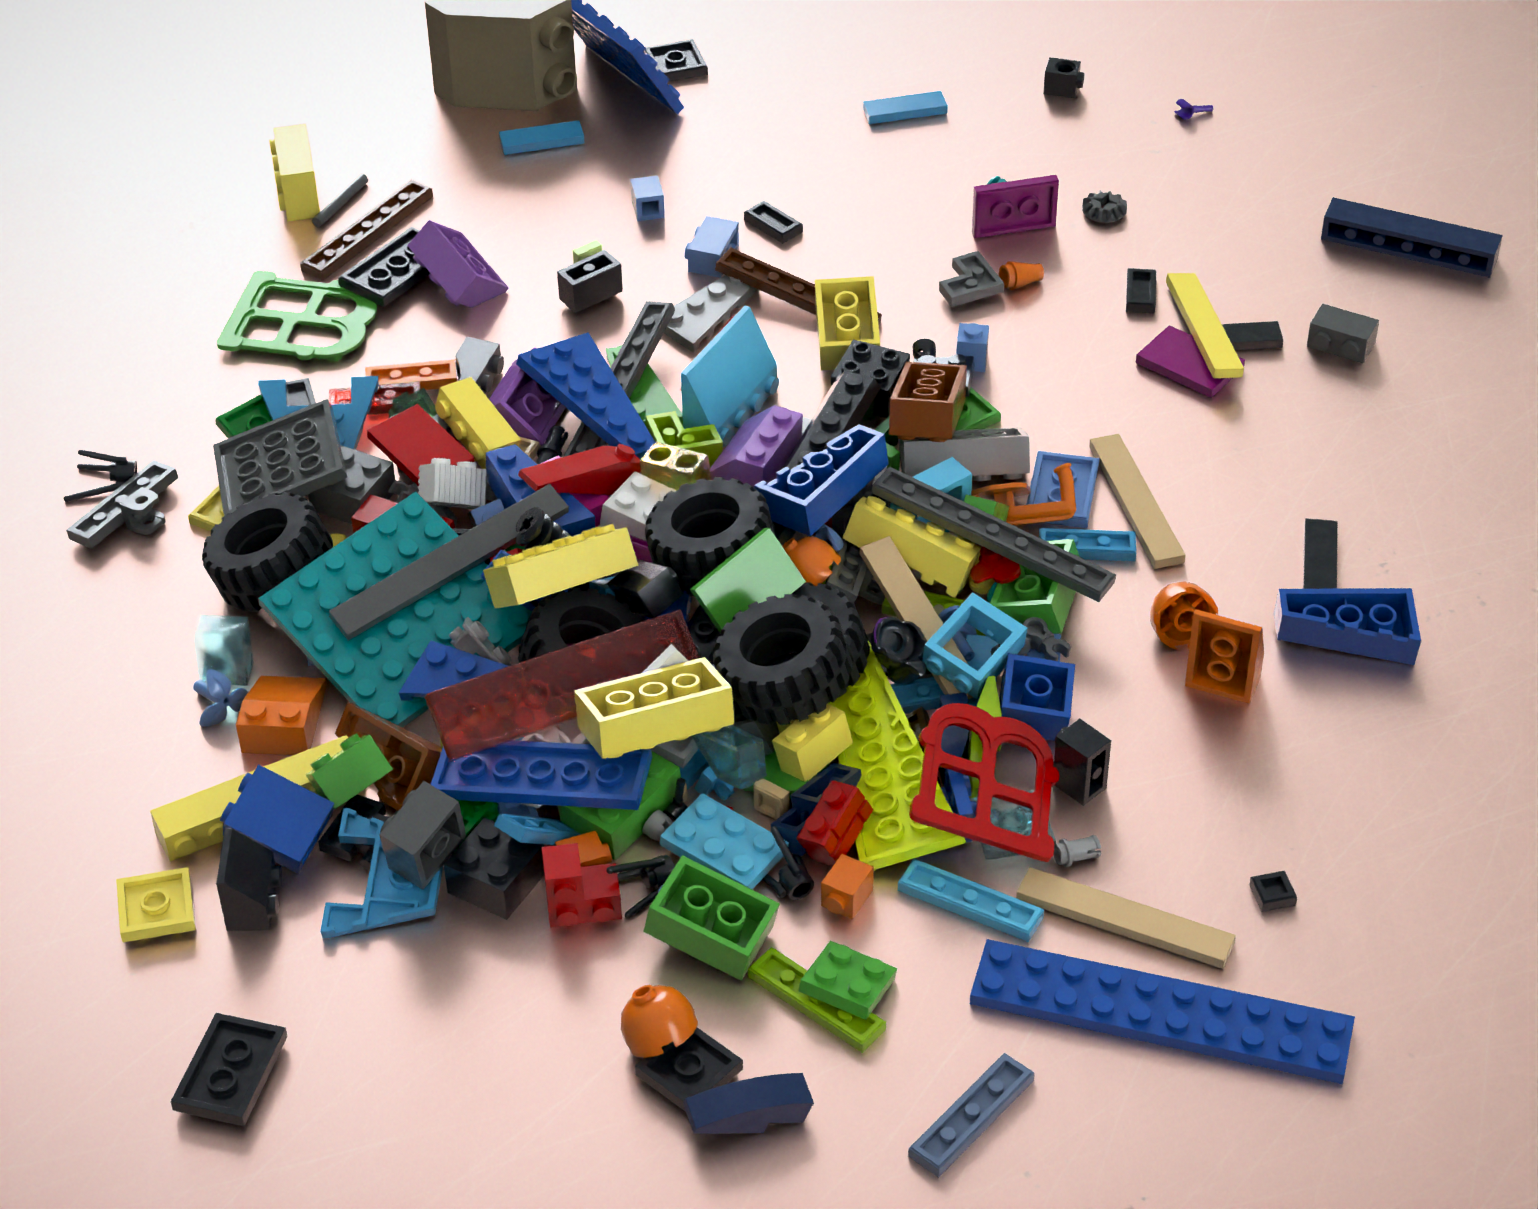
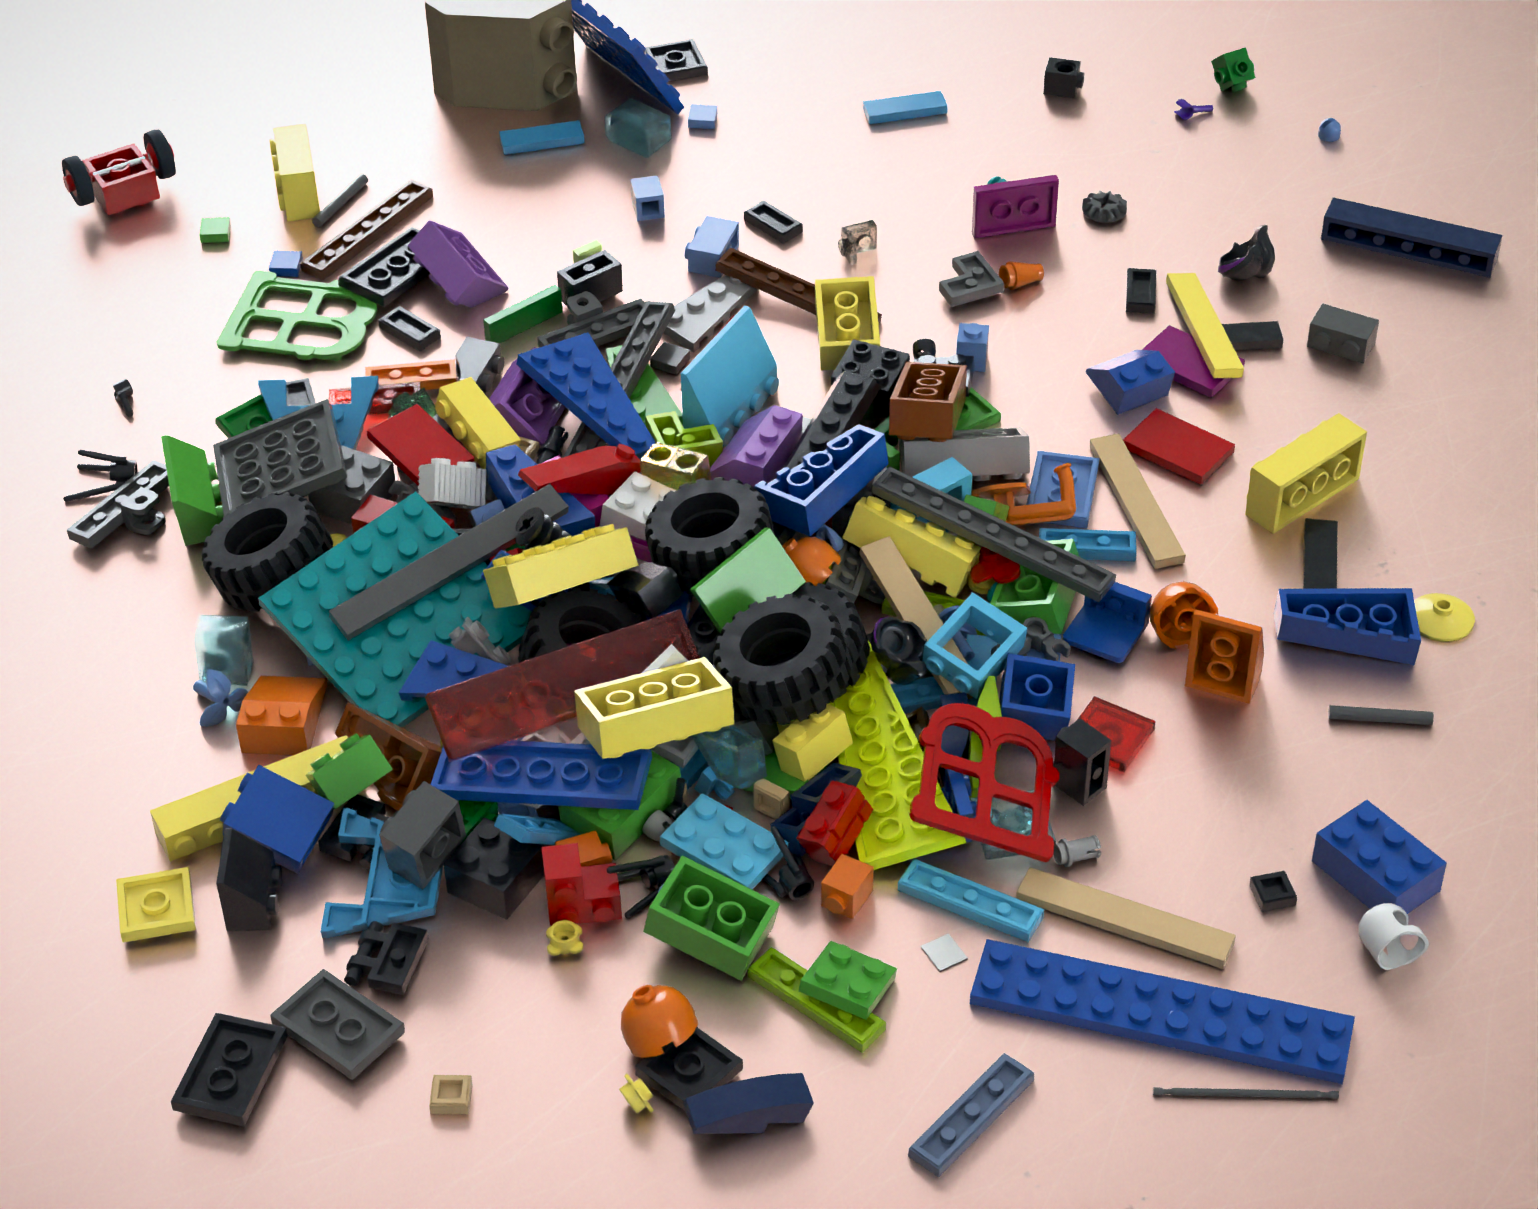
none -> brick [61,129,176,215]
none -> black hand [113,378,134,417]
none -> bright green slope [161,435,224,546]
none -> tile [199,217,231,243]
none -> tile [268,250,303,277]
none -> dark grey plate [270,968,405,1080]
none -> black plate [344,921,429,995]
none -> black tile [378,306,441,351]
none -> tan tile [429,1075,472,1114]
none -> green tile [483,284,563,343]
none -> dark grey plate [537,291,645,348]
none -> light yellow plate [546,920,583,956]
none -> clear light blue piece [605,98,671,158]
none -> light yellow plate [619,1074,654,1113]
none -> dark grey tile [650,342,691,375]
none -> tile [688,104,718,129]
none -> clear smoke bracket [838,220,877,265]
none -> white sticker [921,933,968,971]
none -> blue bracket [1063,582,1152,663]
none -> clear red tile [1076,696,1156,772]
none -> blue slope [1085,349,1175,415]
none -> red tile [1123,408,1235,485]
none -> dark grey piece [1153,1087,1339,1099]
none -> green brick [1211,47,1256,92]
none -> black hair [1218,225,1275,280]
none -> light yellow brick [1245,413,1367,534]
none -> blue brick [1312,800,1447,914]
none -> medium blue hinge [1318,118,1341,142]
none -> dark grey bar [1328,705,1434,725]
none -> white helmet [1359,903,1429,970]
none -> light yellow dish [1414,593,1475,642]

